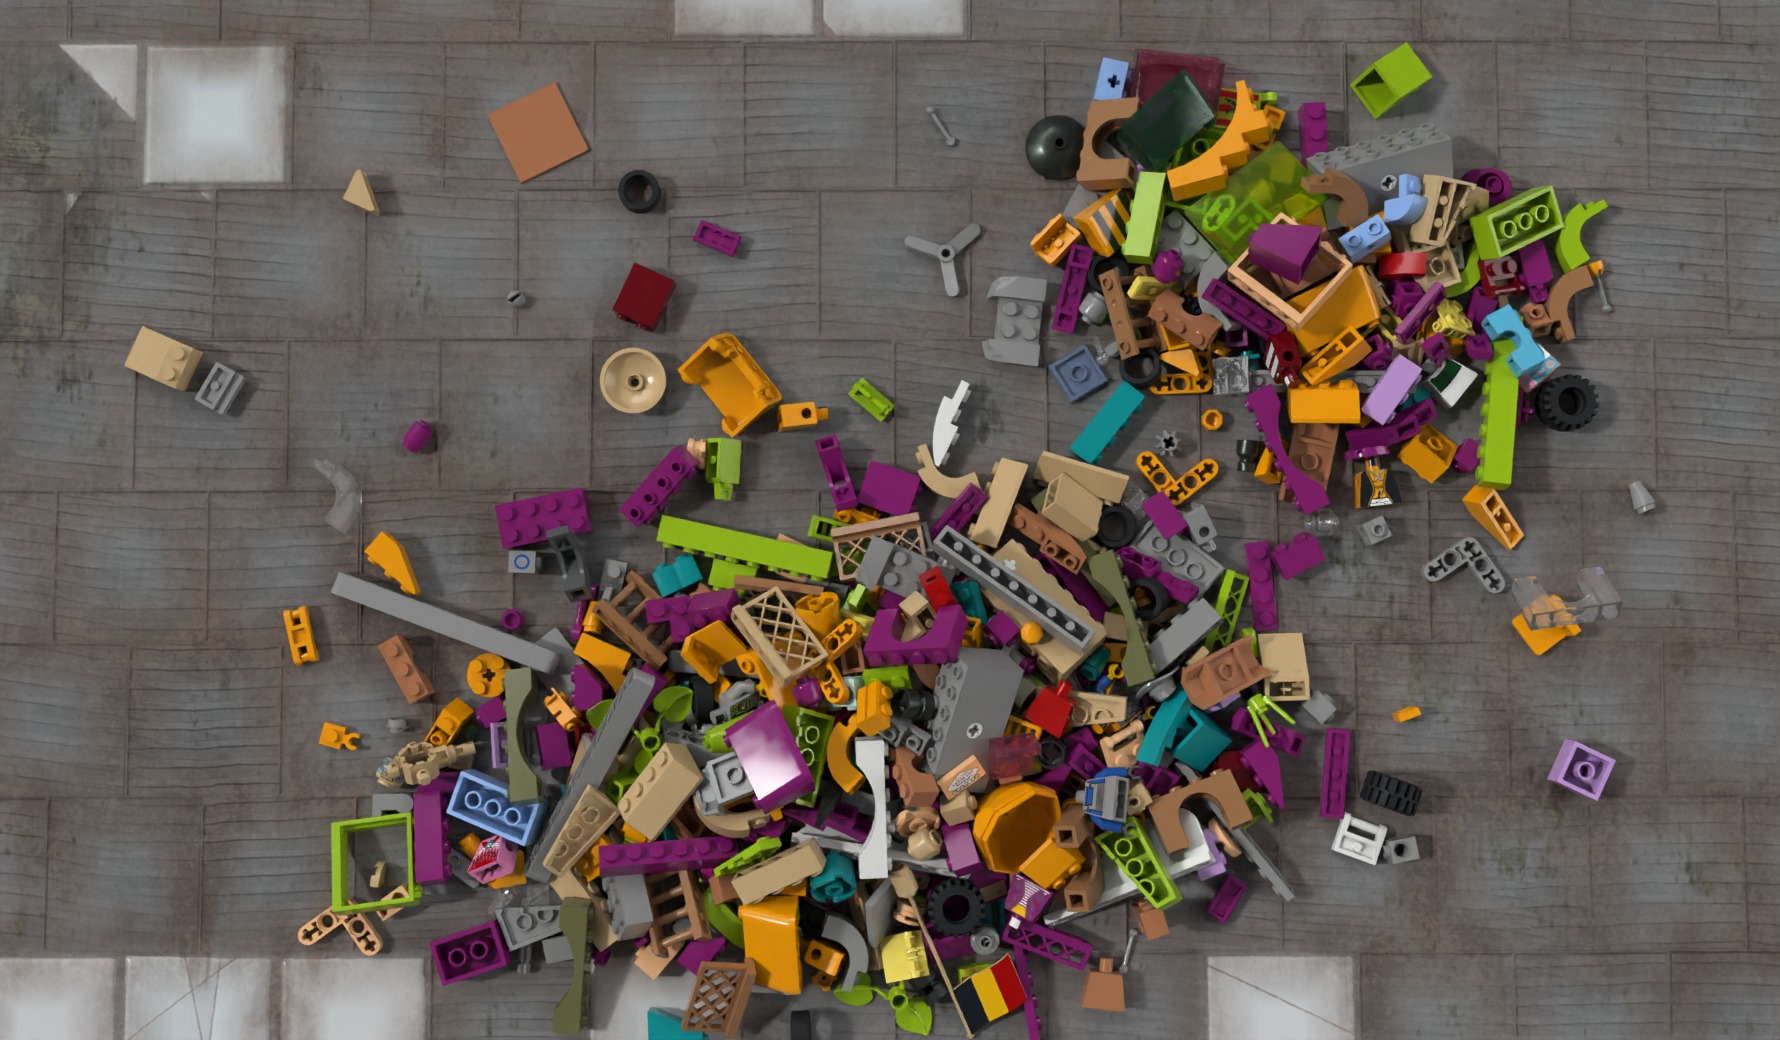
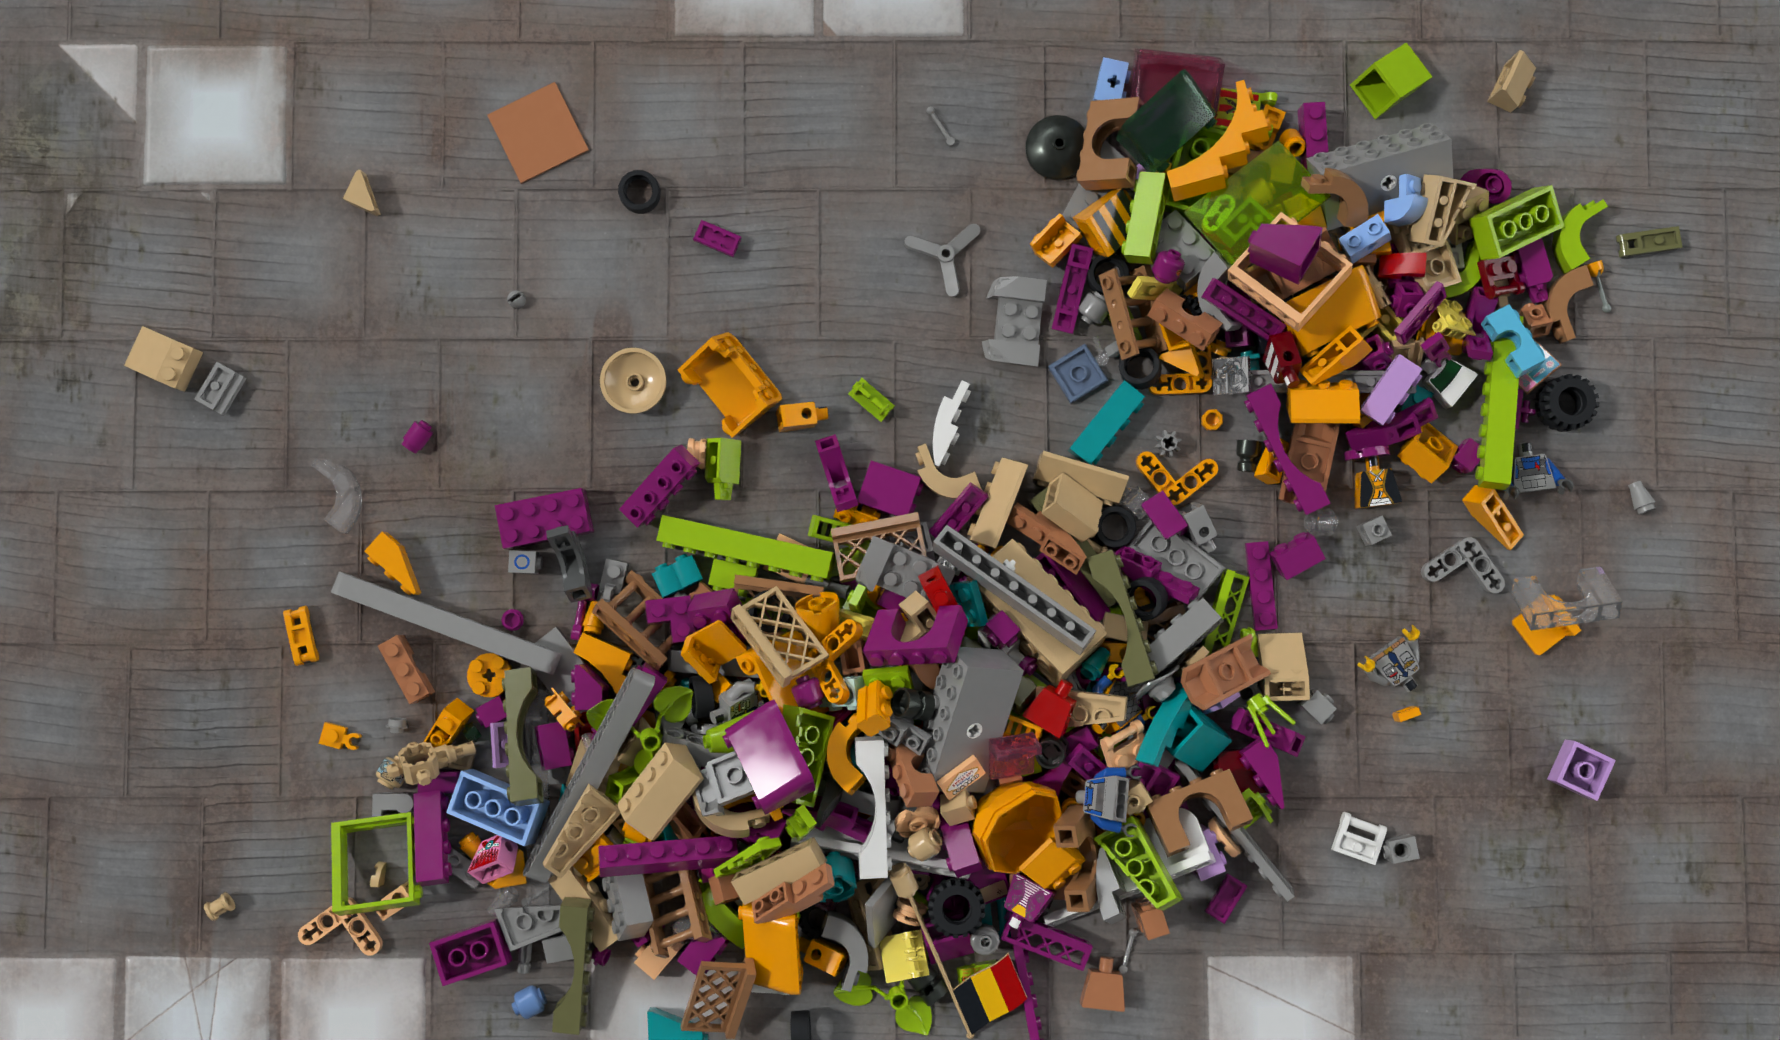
dark red brick [612,262,677,332] -> none
light orange plate [811,969,838,991] -> none
light orange leg [960,616,984,648] -> none
light orange tile [1020,622,1043,646] -> none
magenta plate [1319,728,1350,819] -> none
black tyre [1359,770,1423,817] -> none
none -> tan bush [204,892,235,921]
none -> medium blue head [512,985,547,1019]
none -> nougat slope [752,863,835,924]
none -> lime slope [785,804,817,841]
none -> light grey slope [1096,848,1127,925]
none -> light orange brick [1279,129,1306,157]
none -> torso [1357,625,1420,692]
none -> tan slope [1487,50,1536,113]
none -> torso [1503,443,1574,500]
none -> olive plate [1616,226,1682,258]

